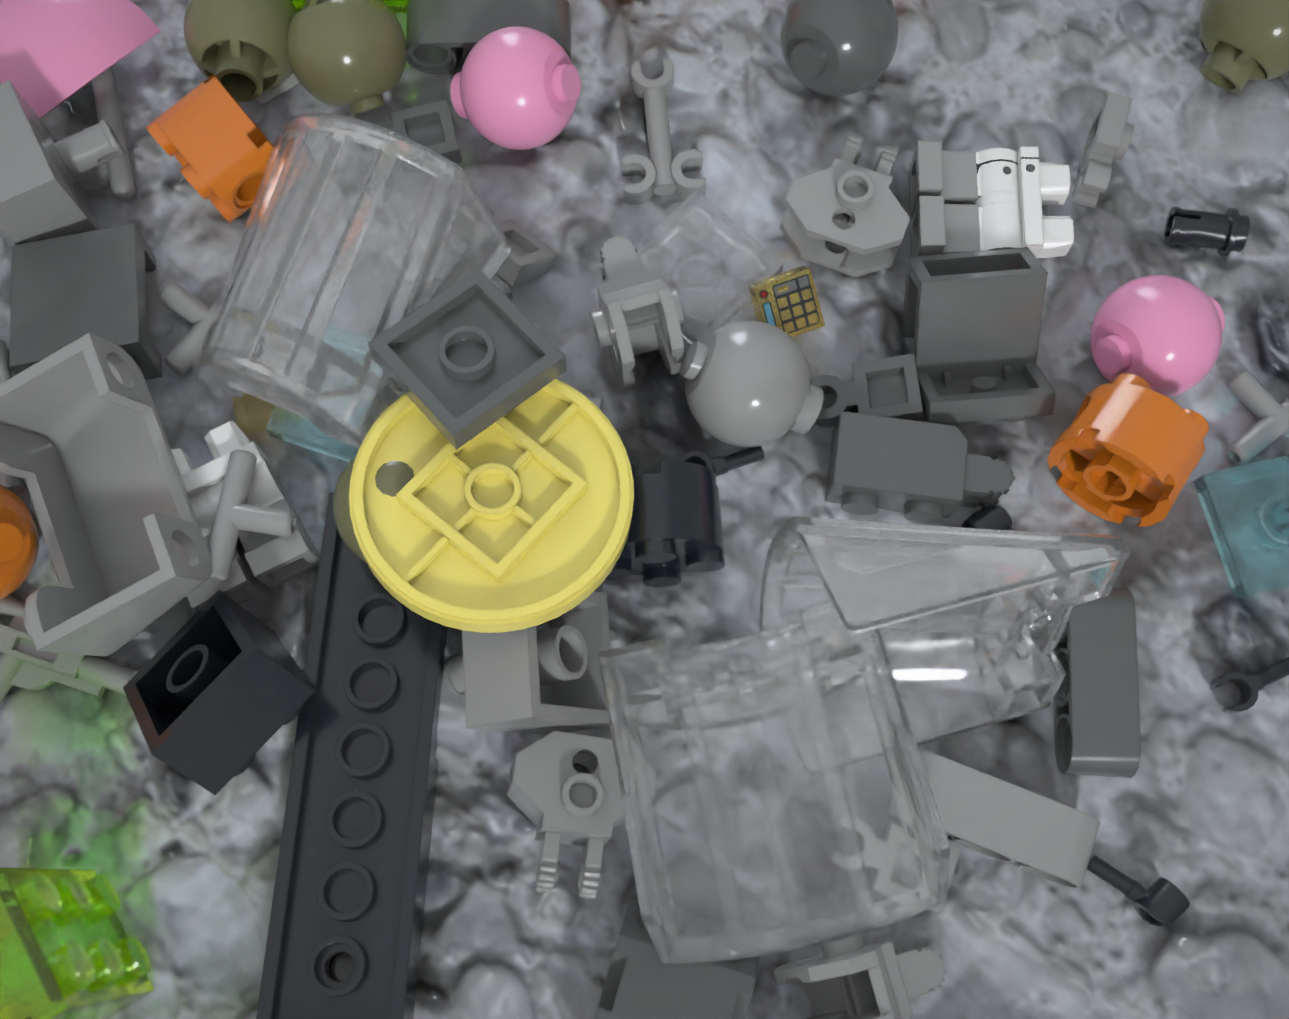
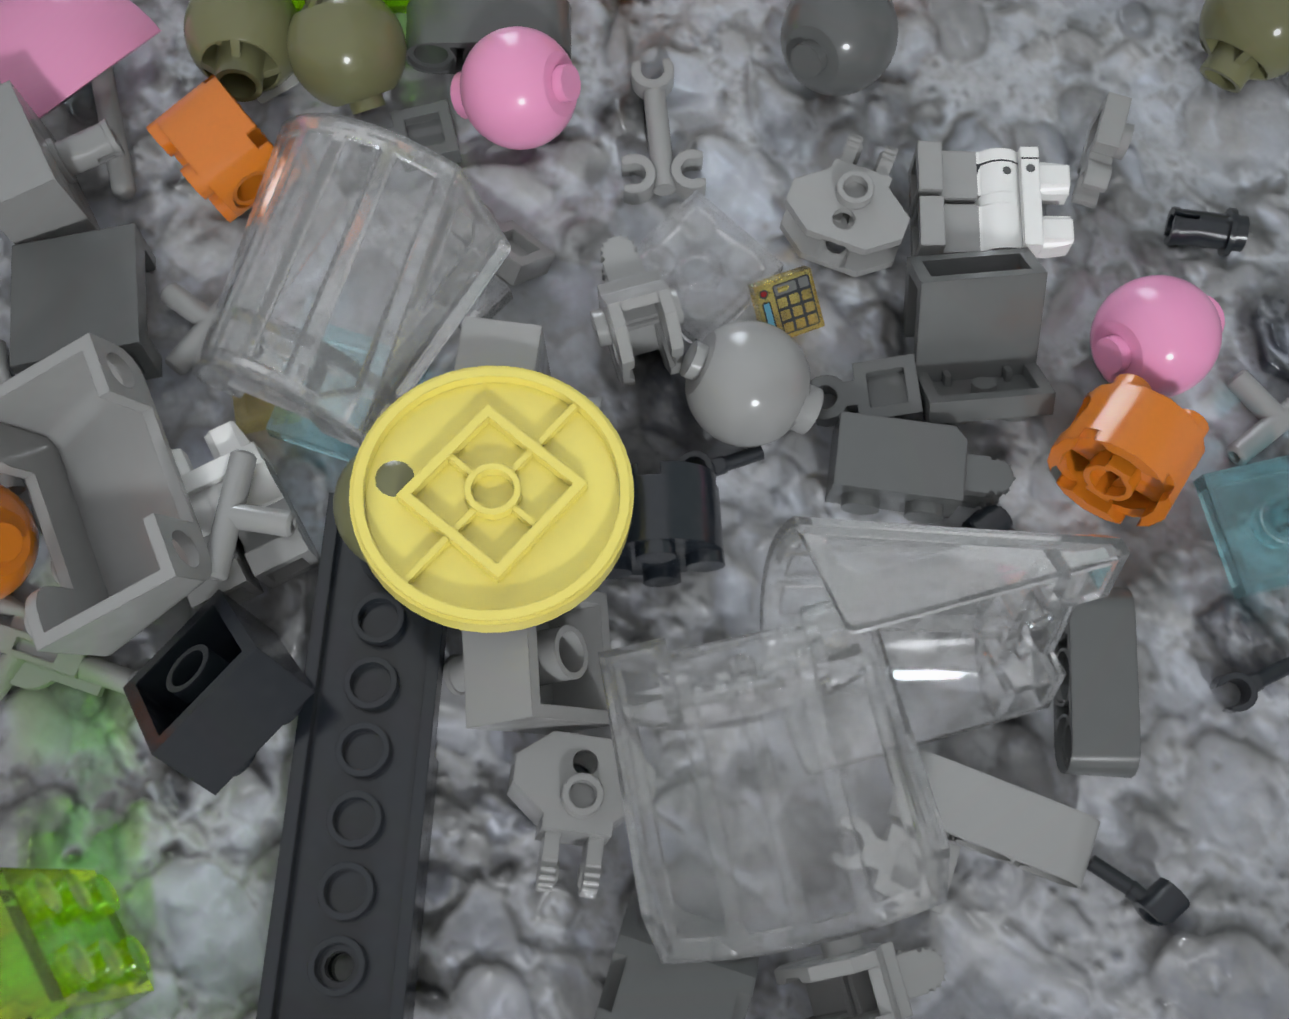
dark grey hinge [368,268,567,450] -> none

